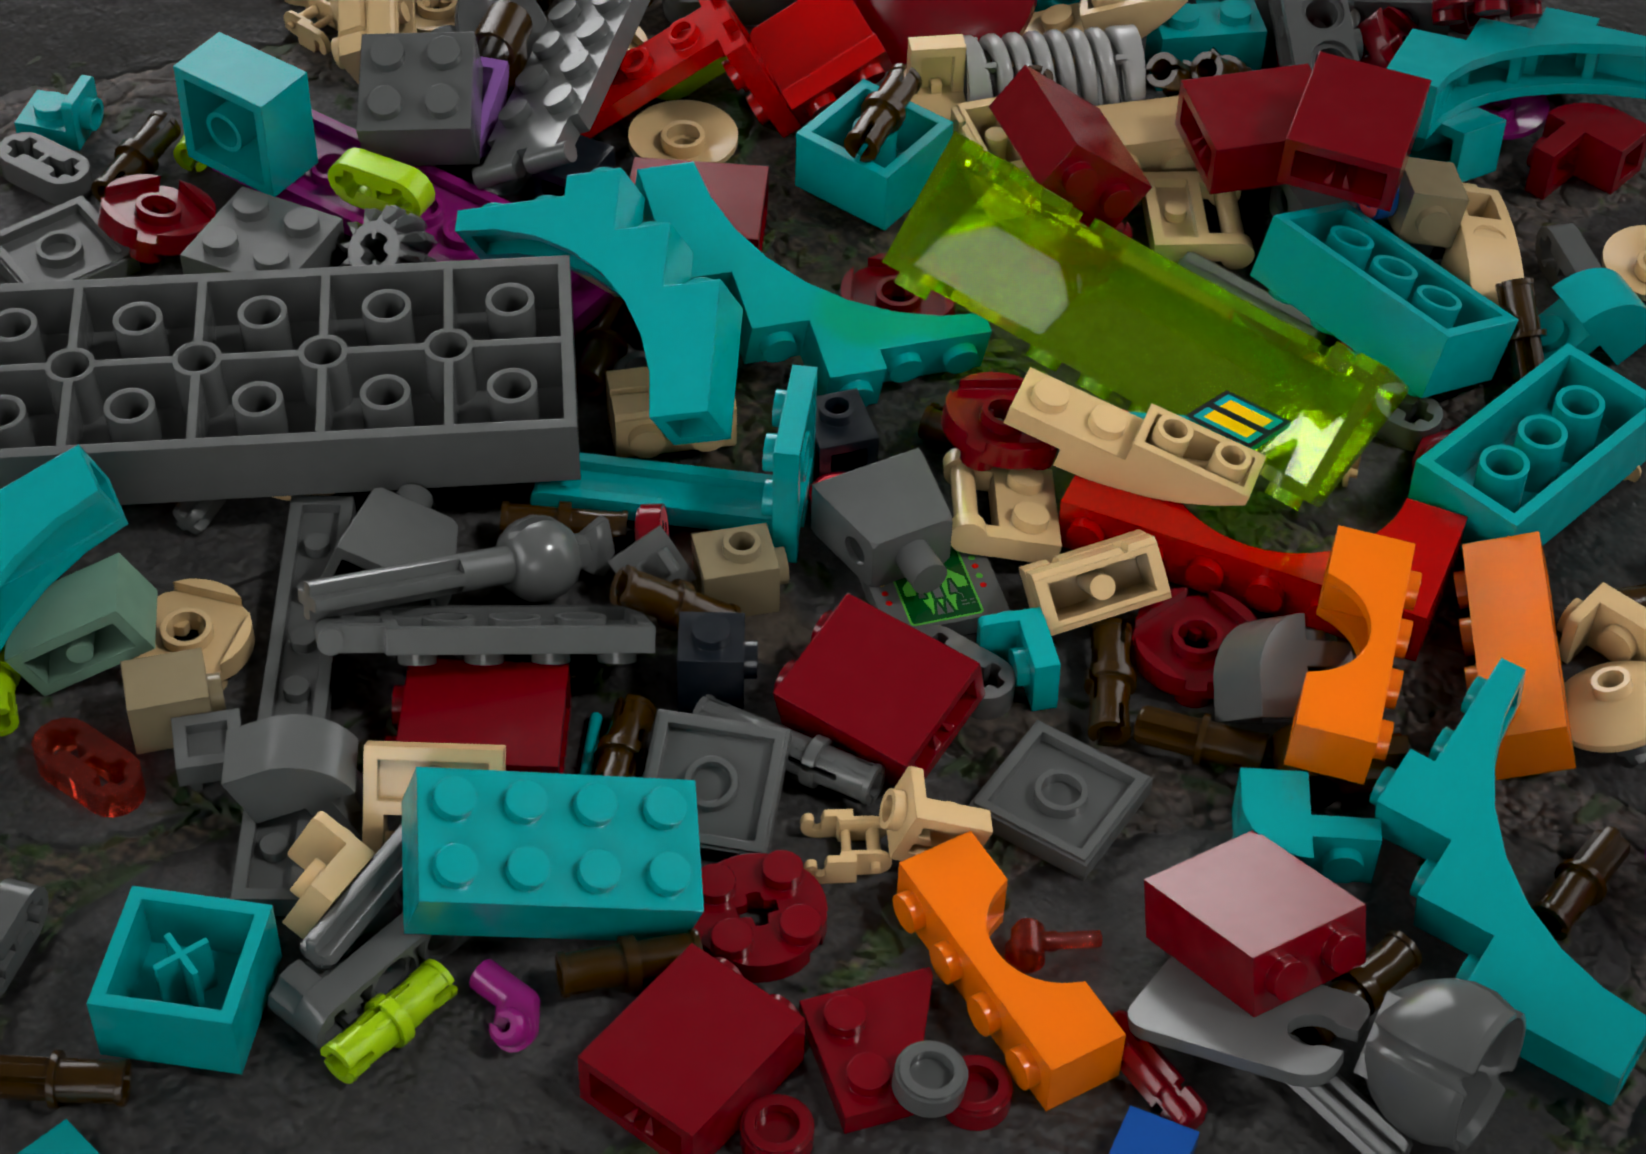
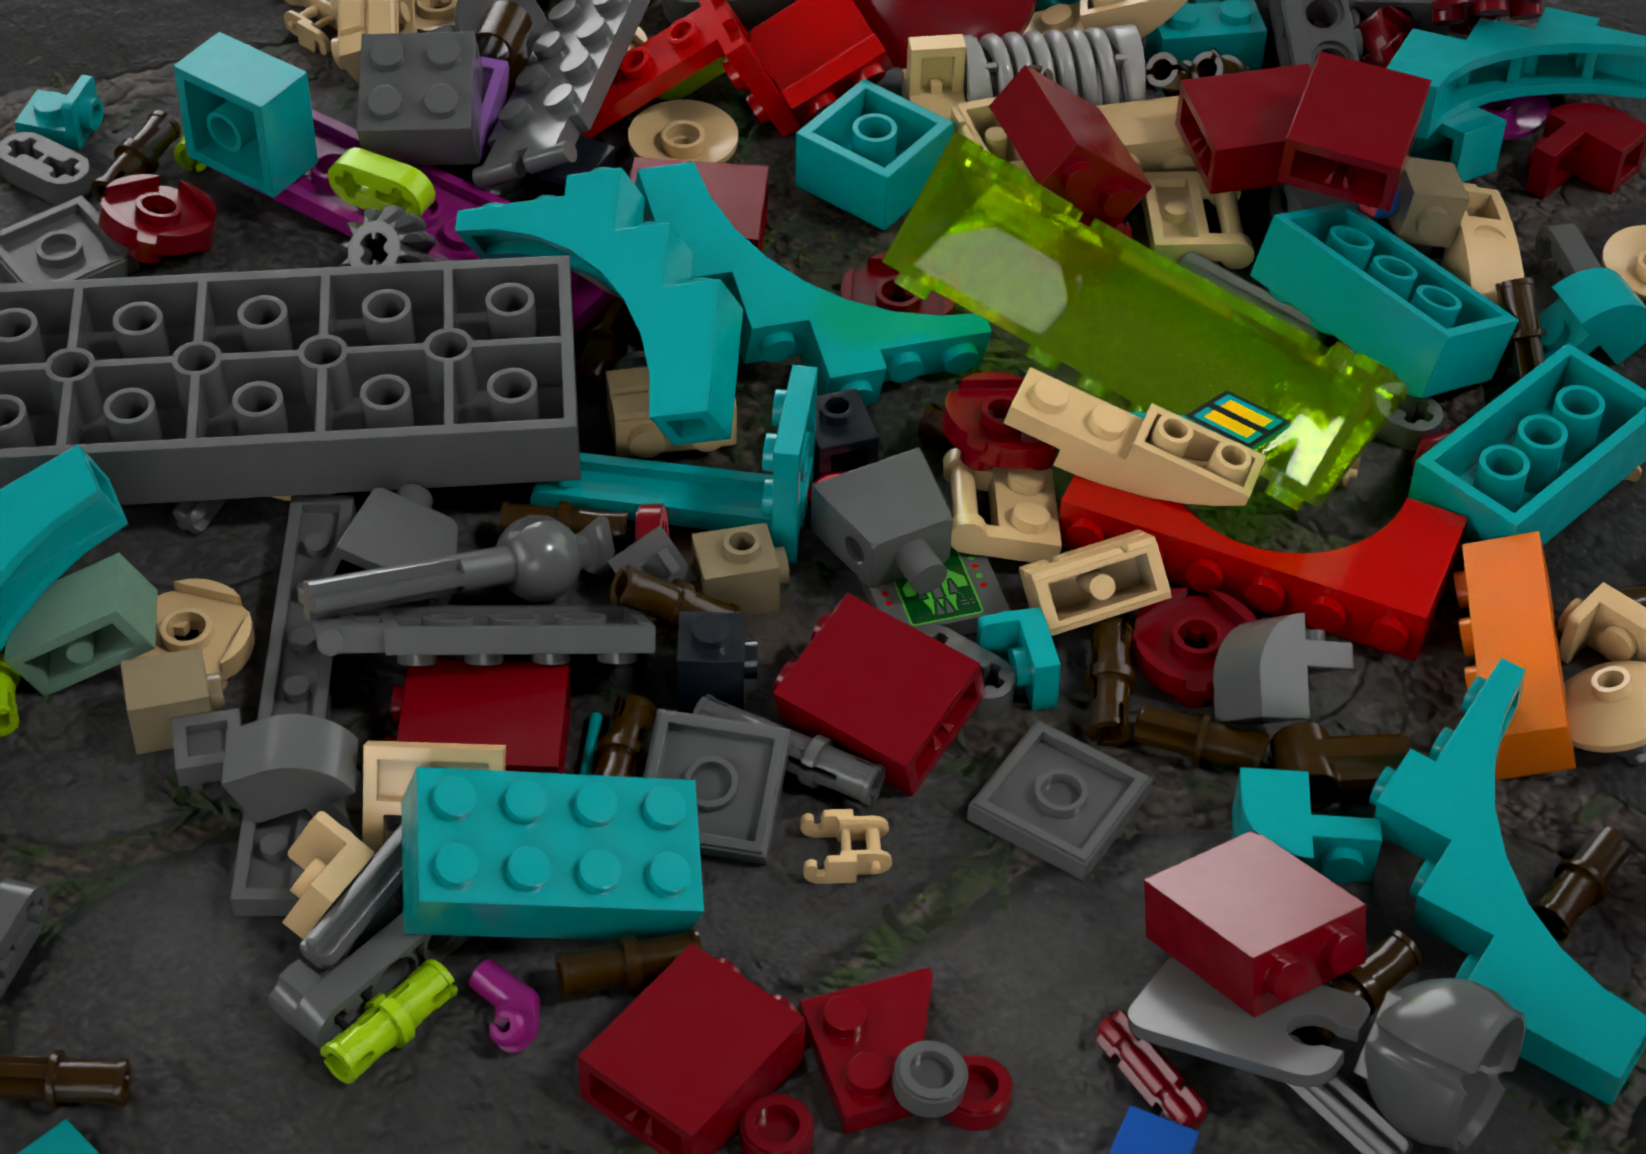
clear red beam [31,717,146,818] -> none
teal brick [86,886,282,1075] -> none
dark grey brick [180,186,347,274] -> none
dark red plate [692,850,828,983] -> none
dark brown pin [844,63,922,162] -> none
tan bracket [879,766,993,861] -> none
orange arch [893,831,1126,1111] -> none
clear red hand [1005,918,1103,974] -> none
orange arch [1283,525,1422,785] -> none

